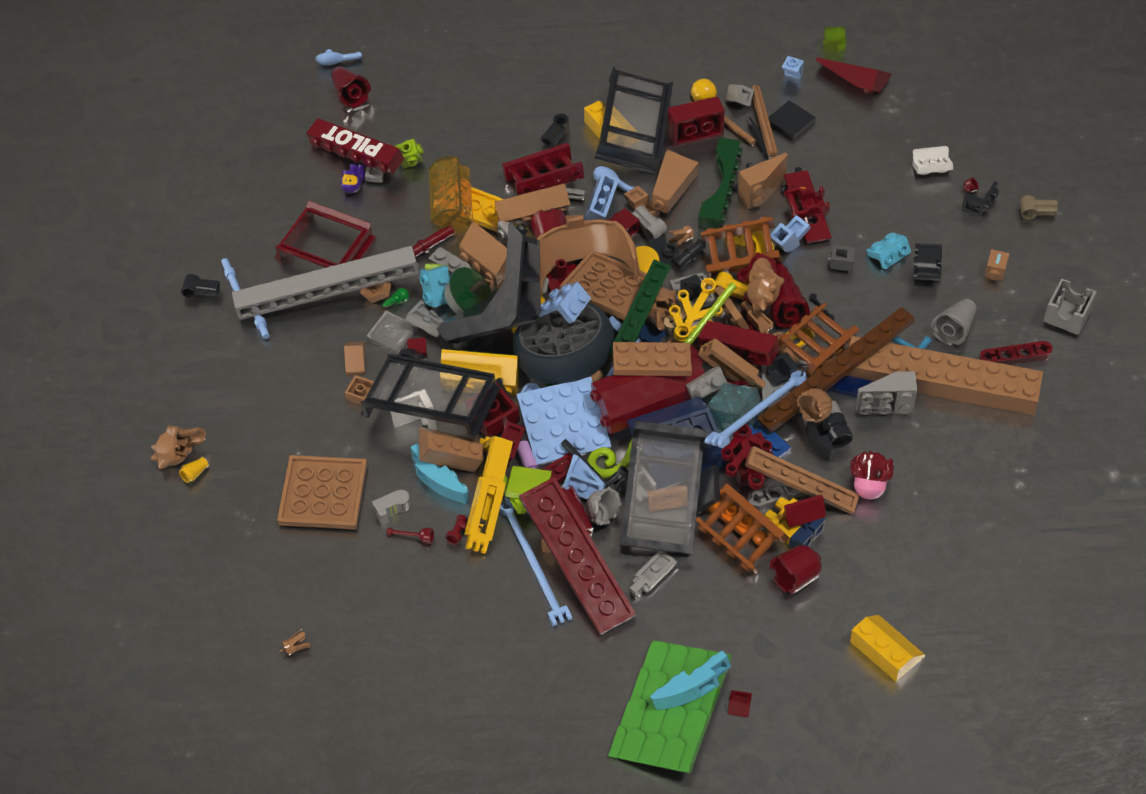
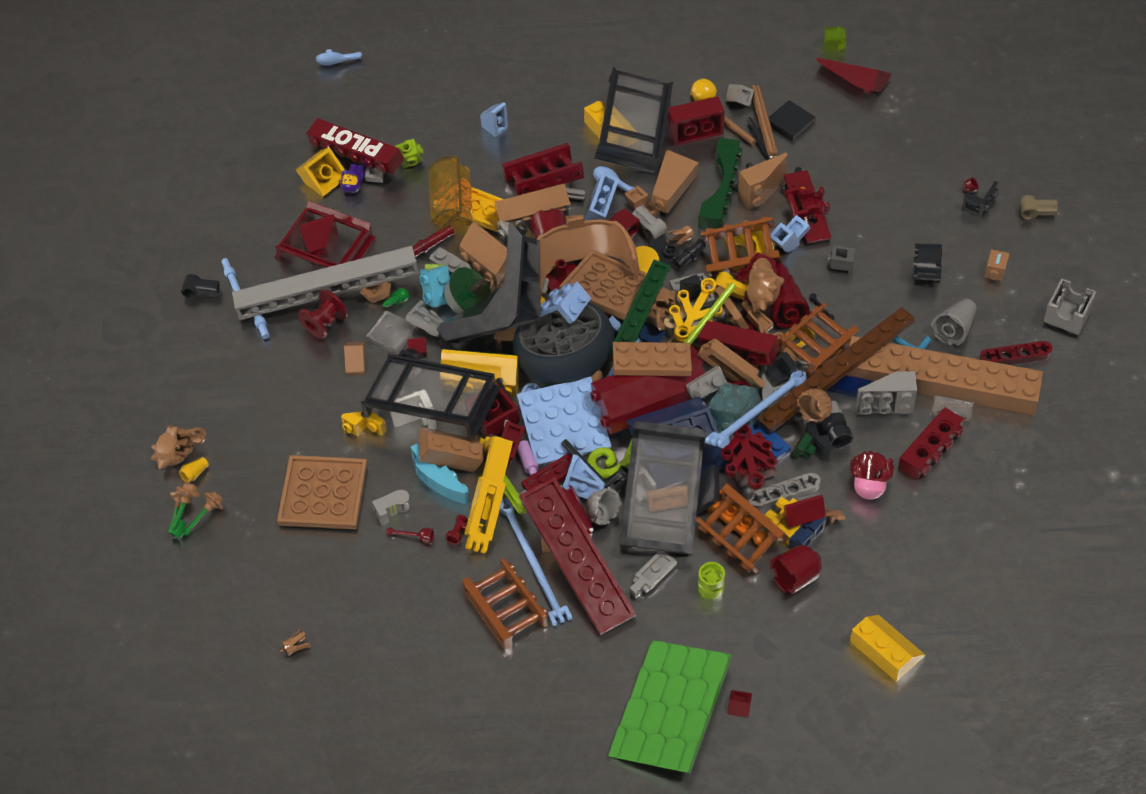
dark red cone [331,66,371,108] -> none
medium nougat piece [345,375,374,405] -> none
lime tile [506,466,552,499] -> none
black piece [541,113,570,148] -> none
medium azure slope [650,651,731,710] -> none
medium nougat plate [745,446,859,514] -> none
light blue bracket [782,56,804,80] -> none
medium azure bracket [866,233,911,269] -> none
white bracket [913,146,953,175] -> none
none -> plant [167,482,224,539]
none -> yellow slope [296,147,345,197]
none -> dark red hose [298,290,348,339]
none -> dark red slope [299,214,339,264]
none -> yellow slope [341,411,387,437]
none -> dark orange fence [462,558,548,650]
none -> light blue slope [480,102,508,137]
none -> medium nougat panel [494,326,518,350]
none -> lime wheel [698,562,725,599]
none -> dark green tile [790,433,816,459]
none -> medium nougat plant [826,508,845,523]
none -> dark red brick [898,407,964,480]
none -> clear tile [932,395,974,421]

